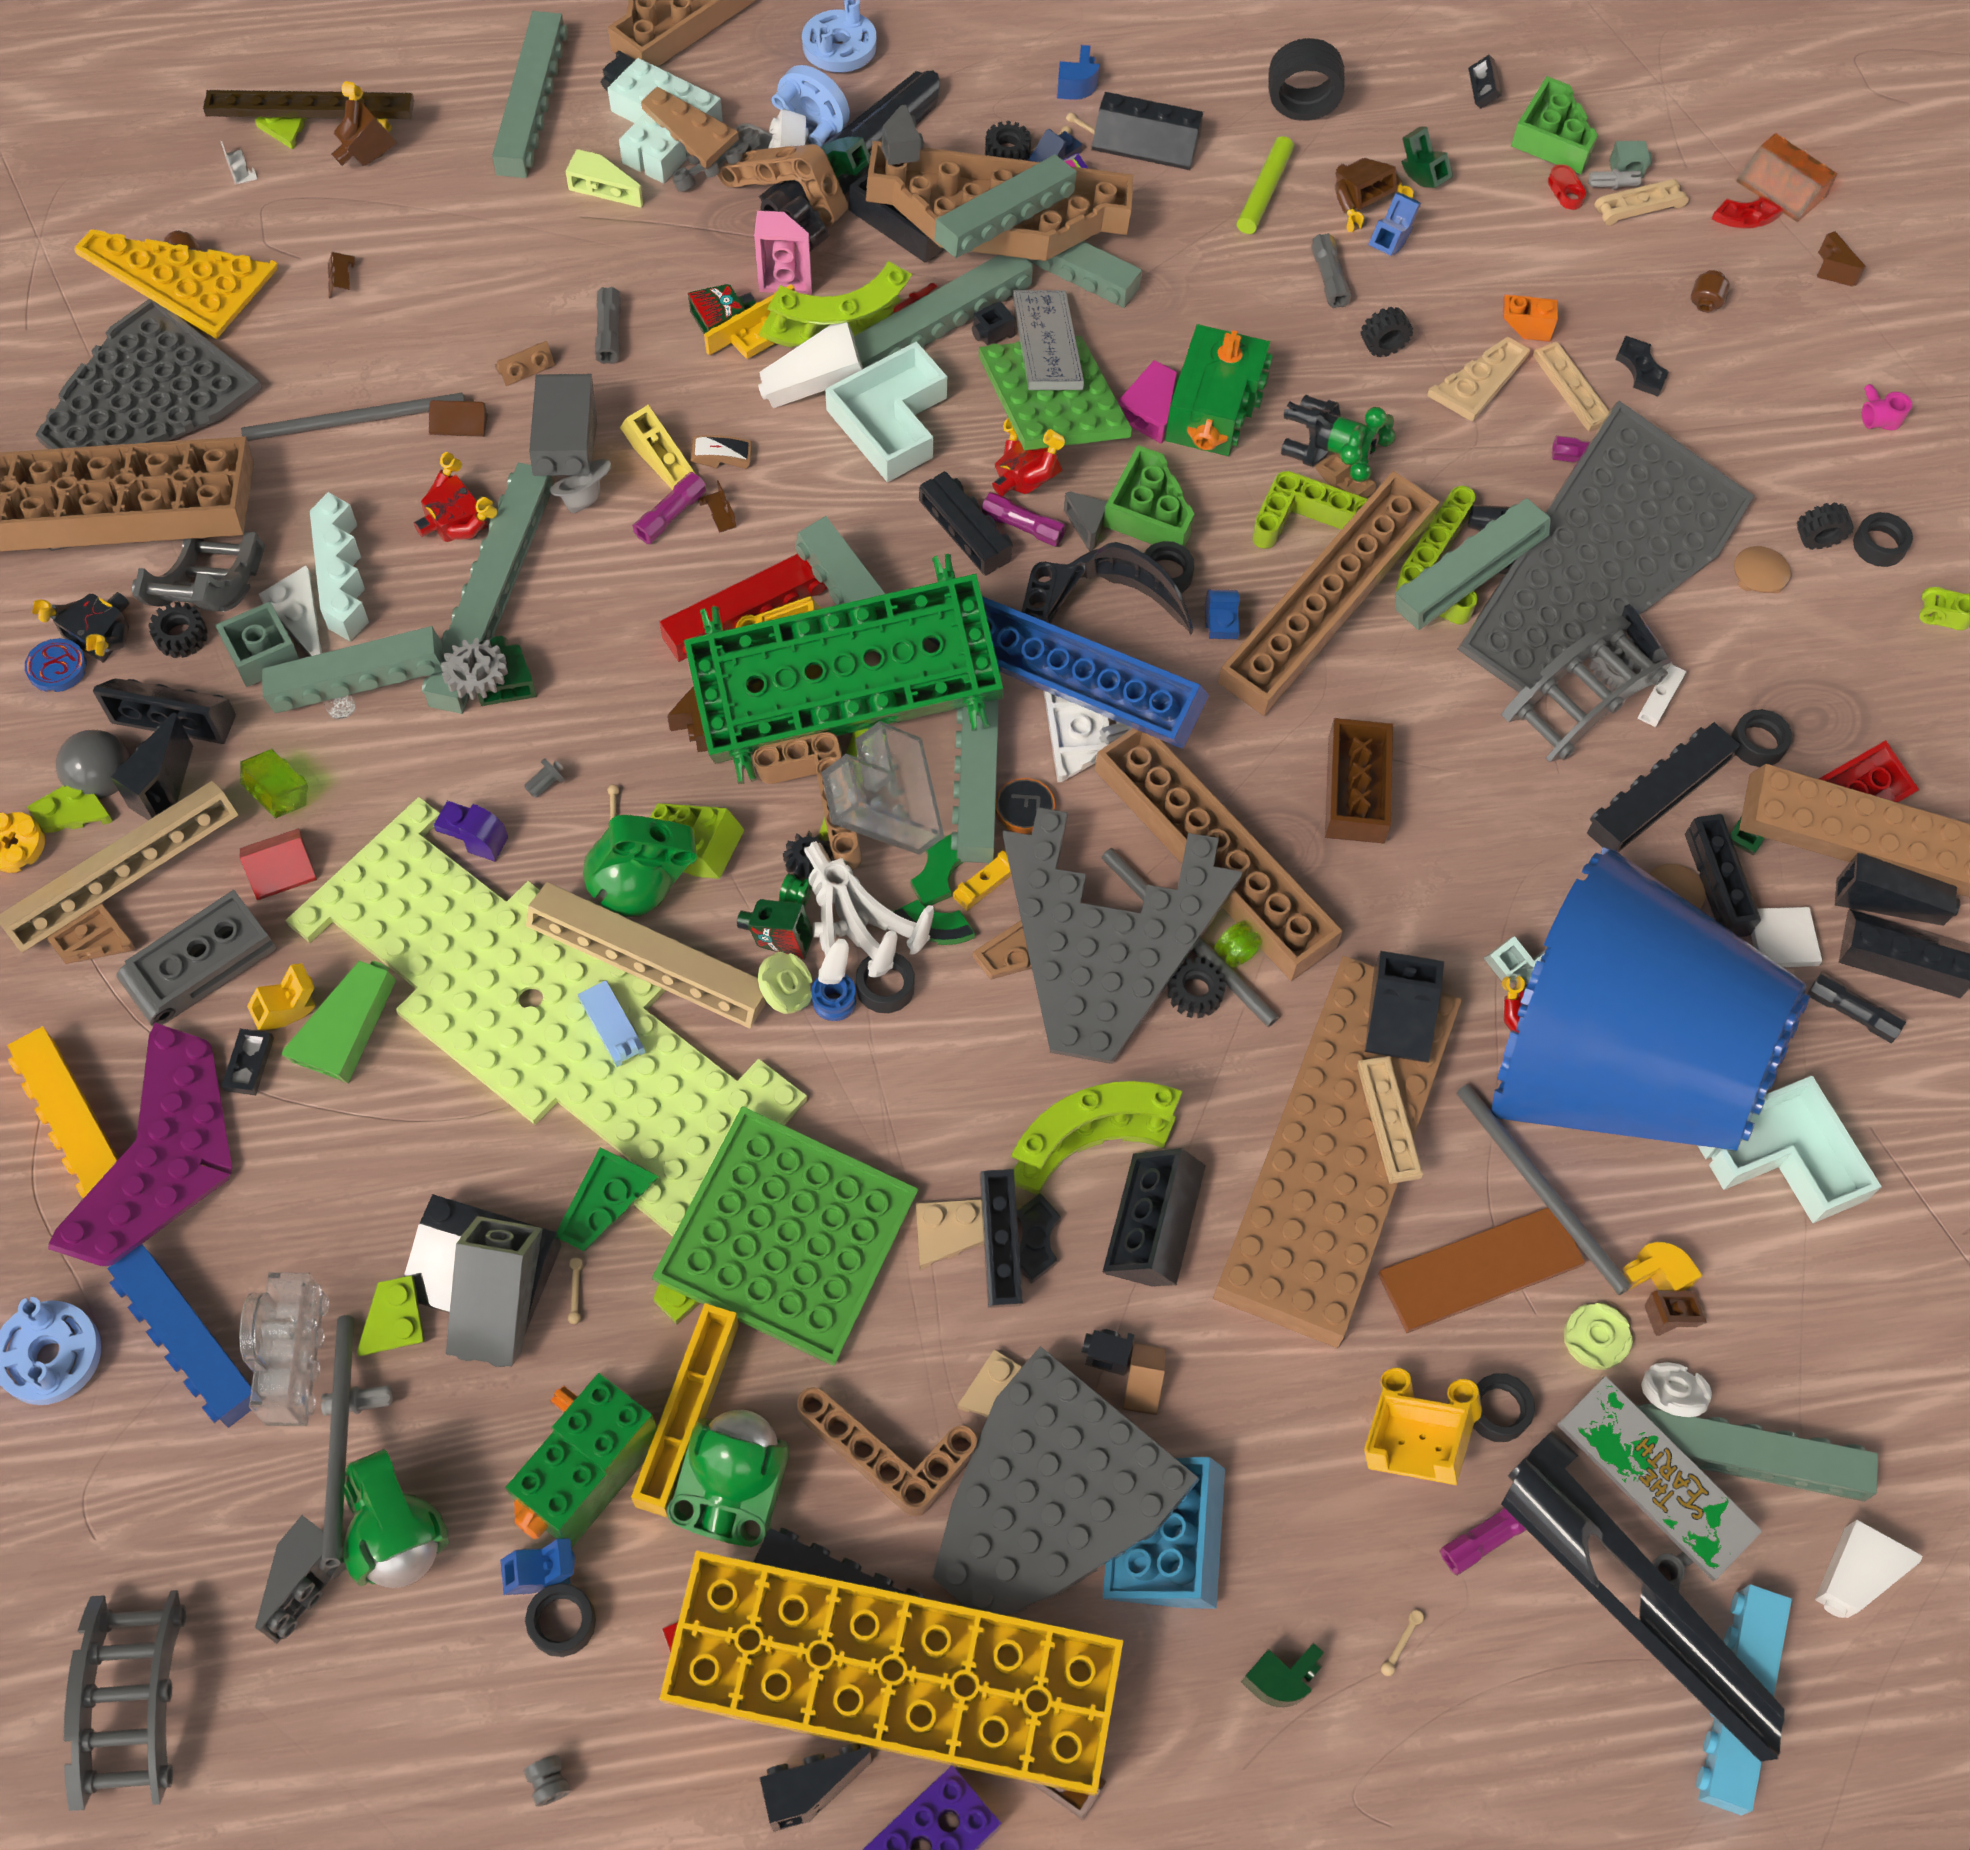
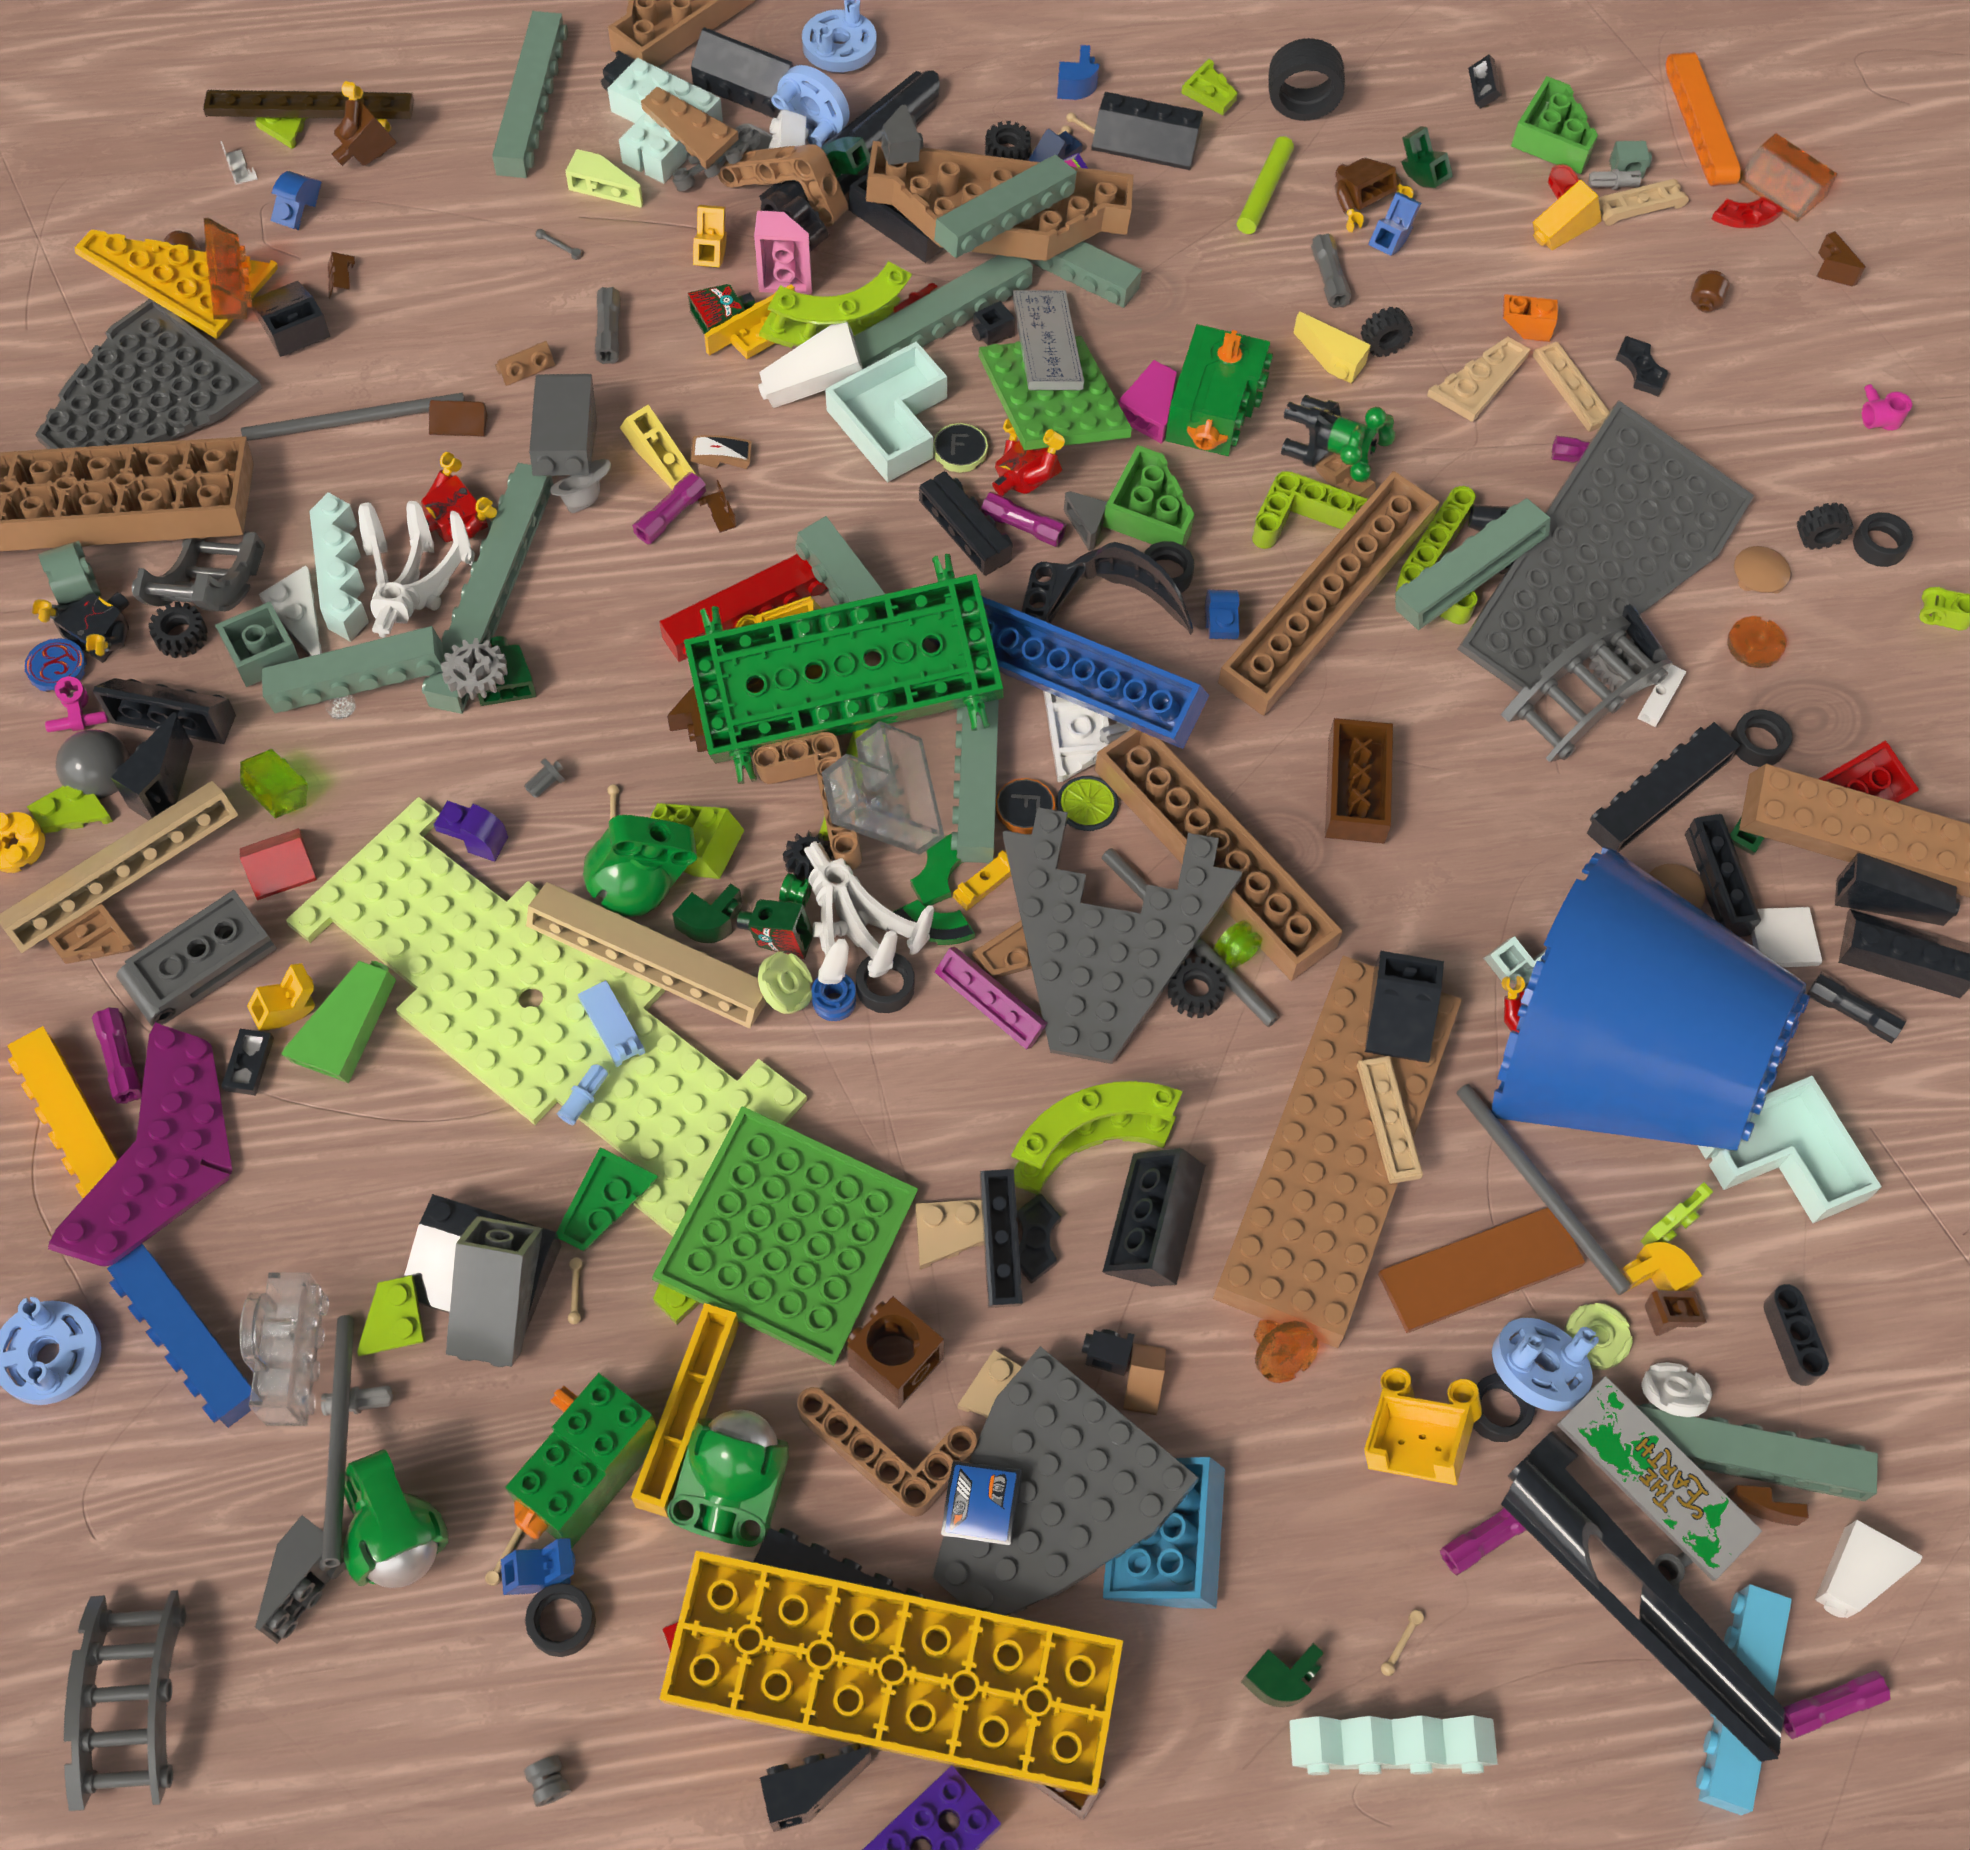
none -> sand green brick [38,541,101,605]
none -> dark pink piece [45,676,109,733]
none -> magenta axle [92,1007,142,1104]
none -> clear orange slope [203,218,252,320]
none -> black slope [248,281,331,357]
none -> blue brick [270,171,322,230]
none -> white piece [358,501,475,638]
none -> tan hinge [485,1526,523,1586]
none -> dark grey hinge [535,229,582,260]
none -> light blue axle [557,1064,608,1125]
none -> dark green brick [672,883,742,943]
none -> slope [691,27,793,118]
none -> yellow brick [693,205,727,267]
none -> reddish brown brick [847,1296,944,1409]
none -> black tile [933,423,988,473]
none -> magenta plate [934,946,1048,1050]
none -> slope [941,1460,1022,1545]
none -> lime wheel [1056,776,1119,831]
none -> lime wing [1181,58,1238,115]
none -> clear orange tile [1254,1319,1319,1383]
none -> light aqua brick [1289,1715,1498,1775]
none -> light yellow slope [1294,312,1371,384]
none -> light blue piece [1492,1318,1599,1412]
none -> yellow slope [1532,180,1602,250]
none -> lime wing [1640,1182,1713,1246]
none -> orange beam [1666,52,1740,186]
none -> reddish brown slope [1726,1485,1809,1526]
none -> clear orange tile [1727,616,1787,669]
none -> black beam [1763,1284,1829,1386]
none -> magenta axle [1783,1670,1891,1739]

